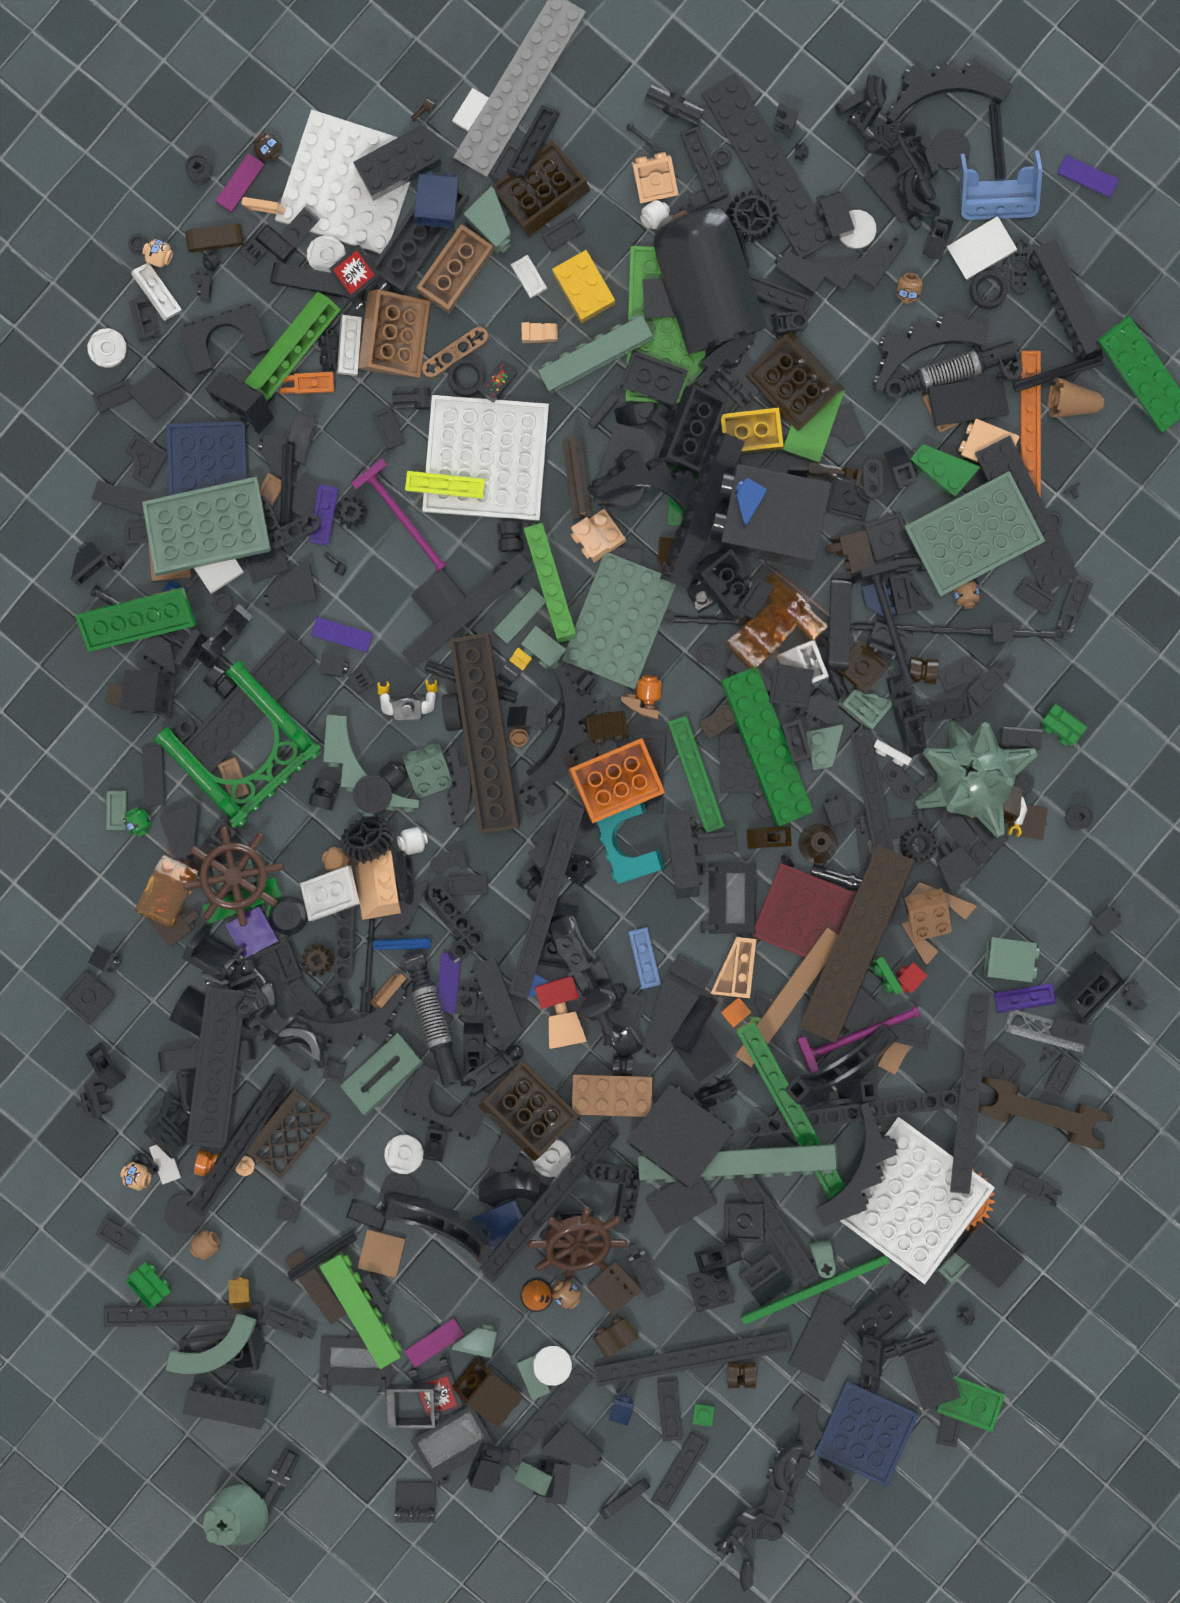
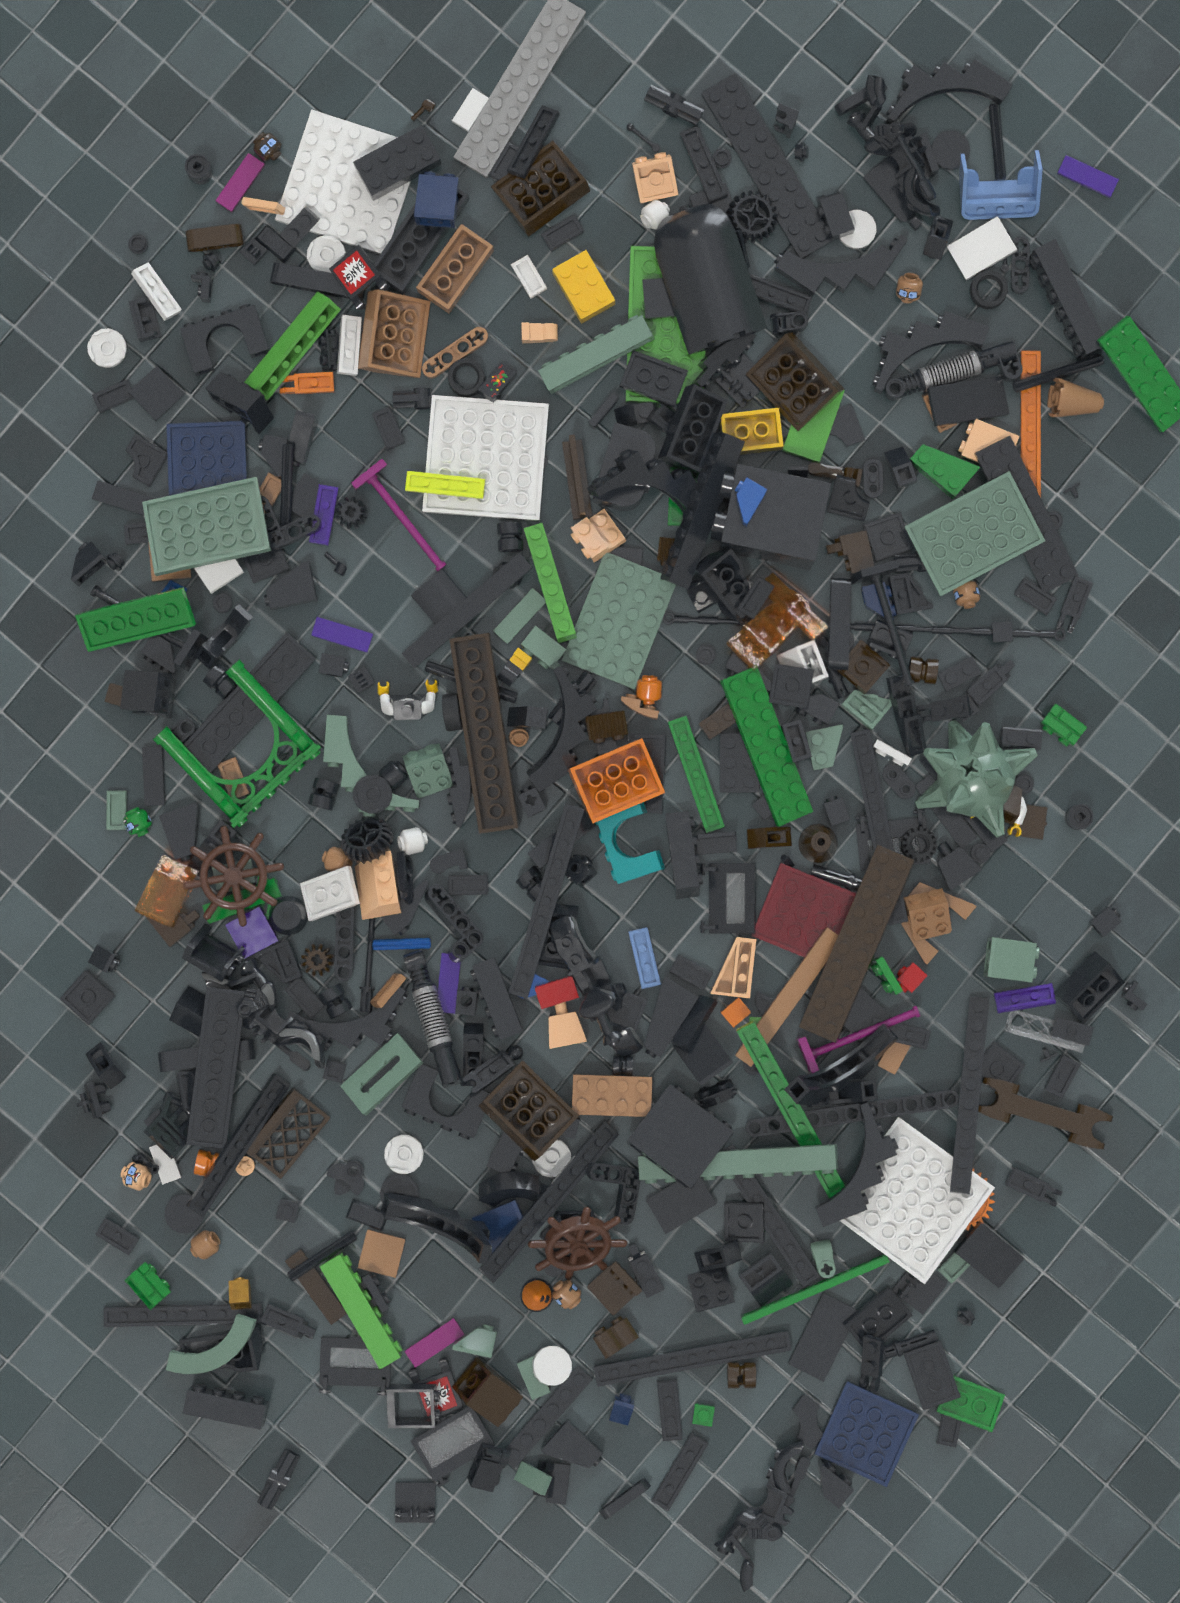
light nougat head [142,239,173,268] -> none
sand green cone [203,1484,268,1546] -> none
black slope [423,1126,448,1162] -> none
sand green slope [464,186,511,255] -> none

